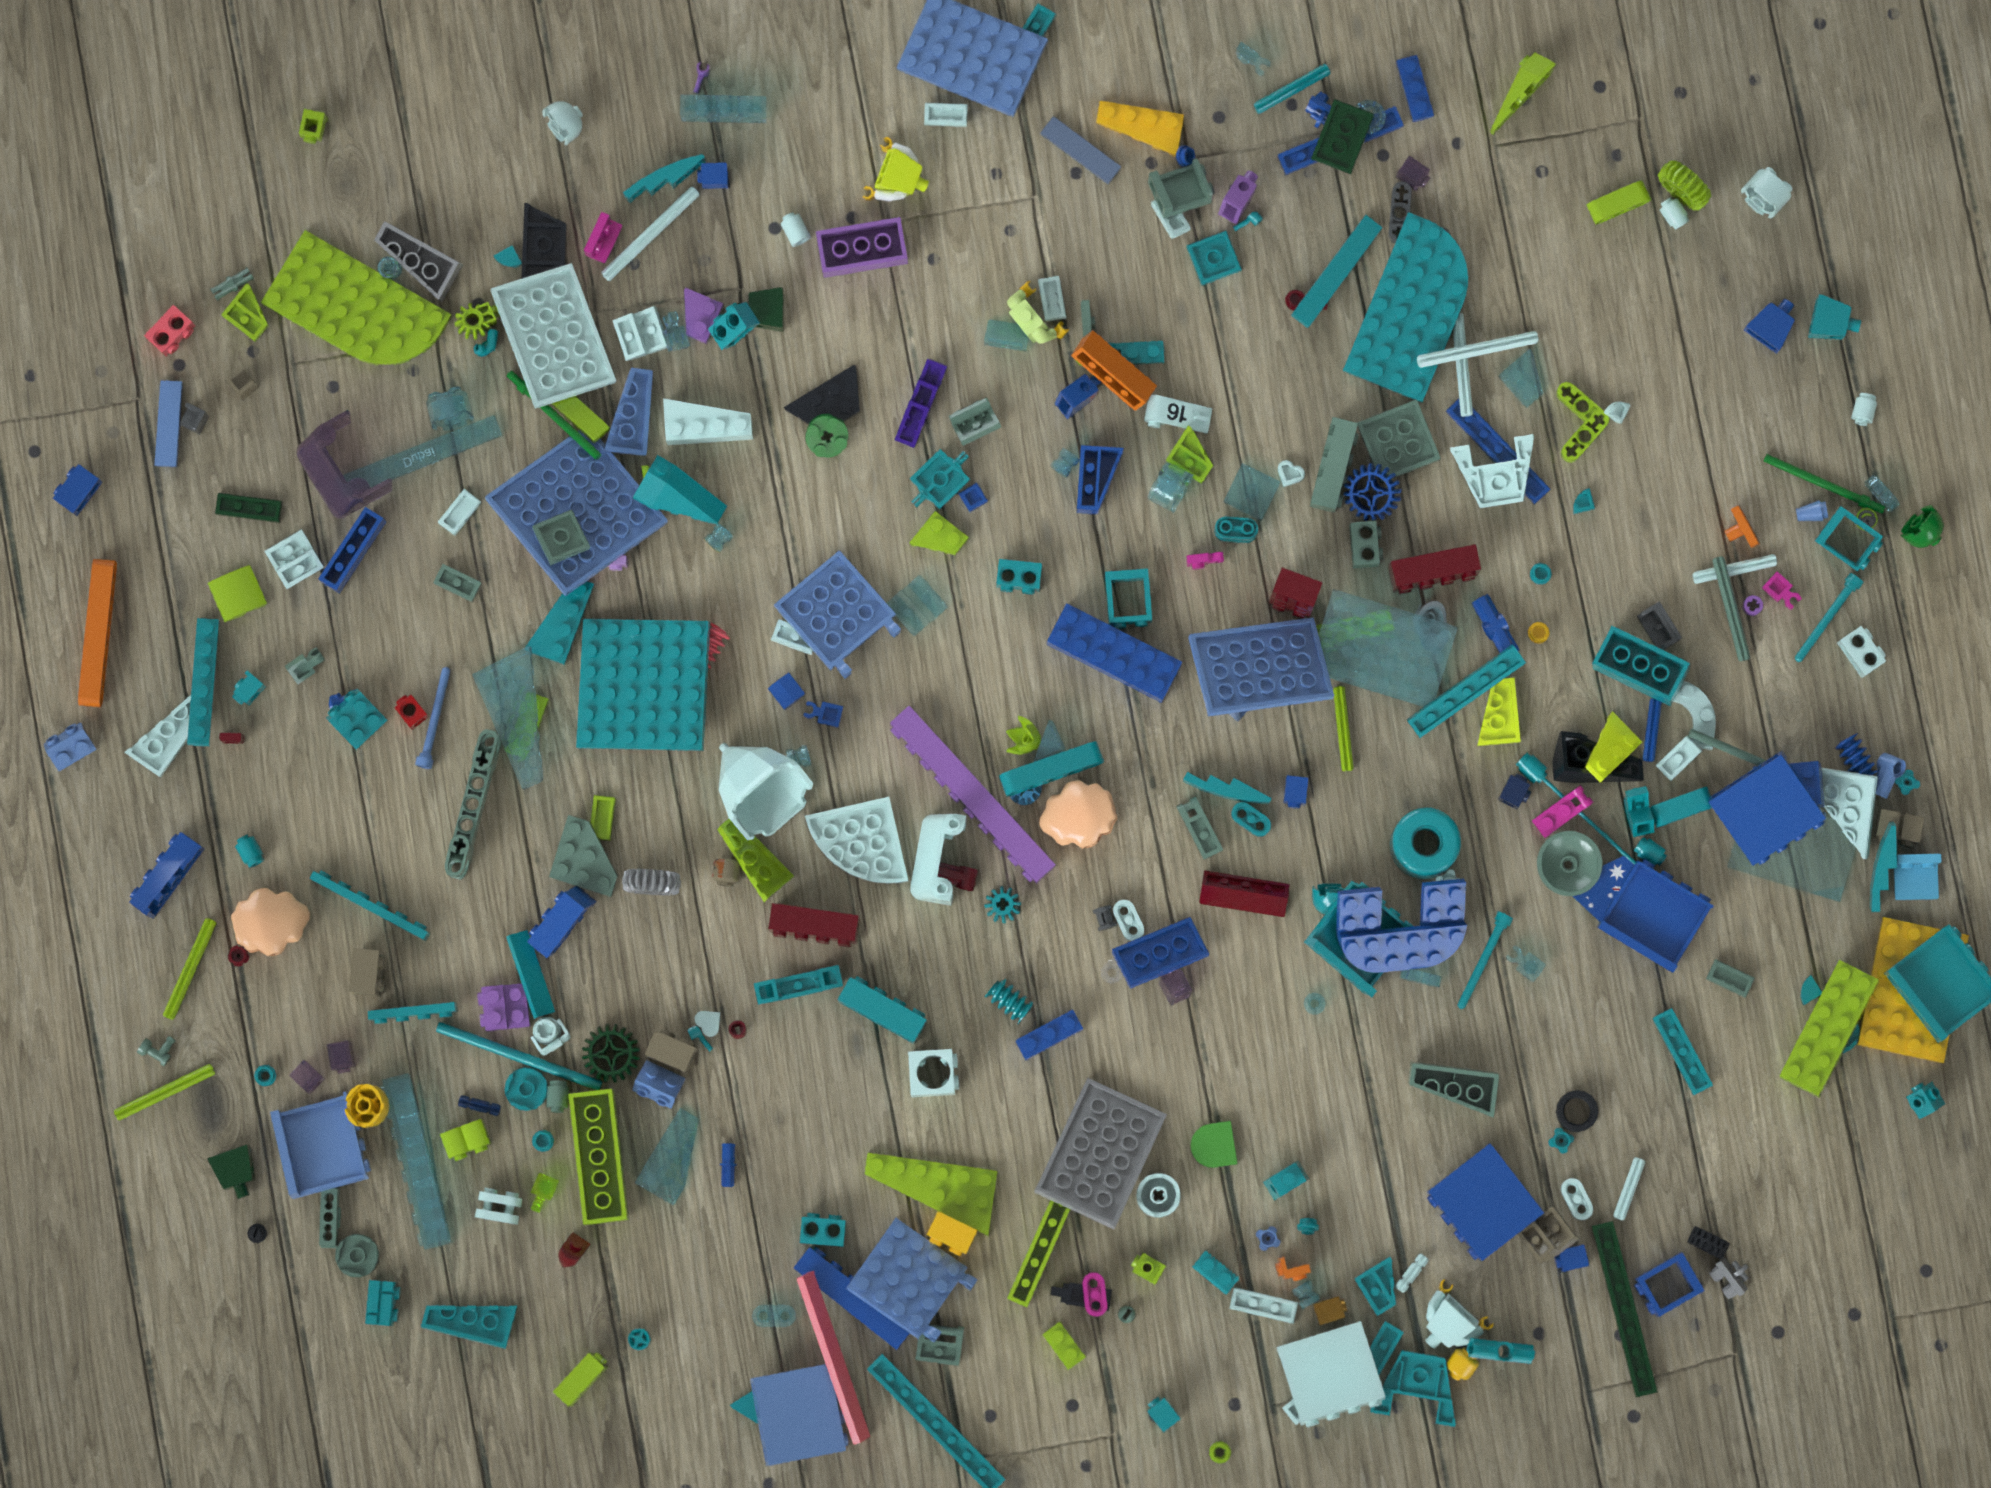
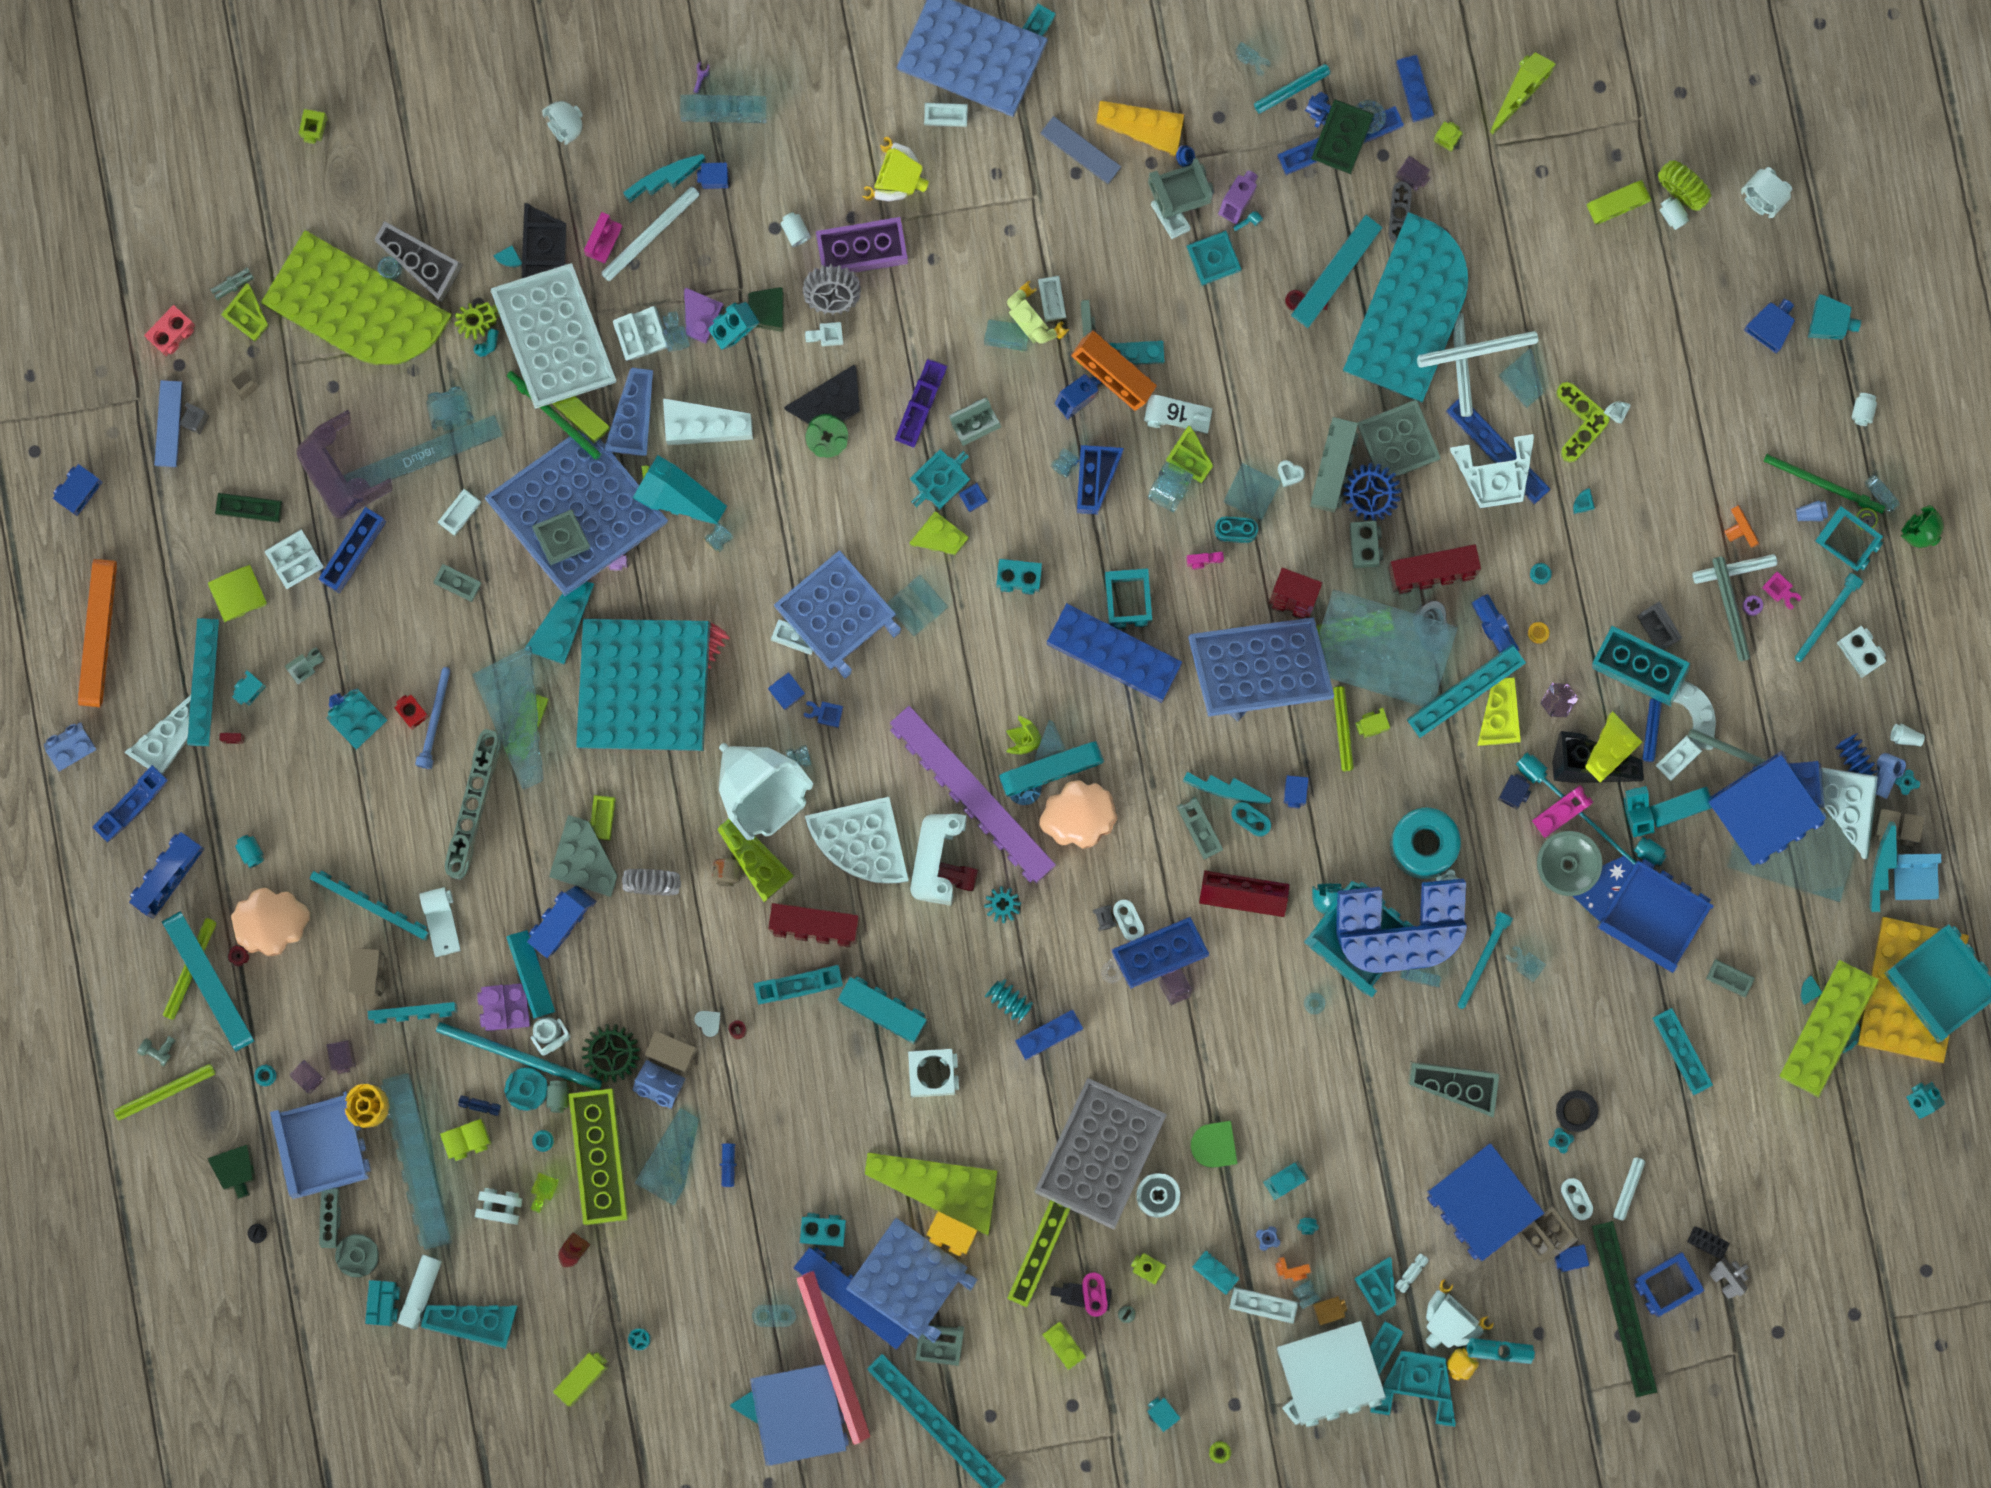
teal hand [688,1026,713,1052] -> none
none -> blue slope [92,765,168,842]
none -> teal beam [161,911,255,1052]
none -> light aqua piece [397,1254,442,1330]
none -> light aqua door [420,887,461,957]
none -> light grey gear [803,264,861,315]
none -> light aqua plate [805,322,843,347]
none -> lime brick [1355,708,1390,739]
none -> lime brick [1433,121,1463,152]
none -> clear purple panel [1541,683,1578,717]
none -> light aqua cone [1890,723,1925,747]

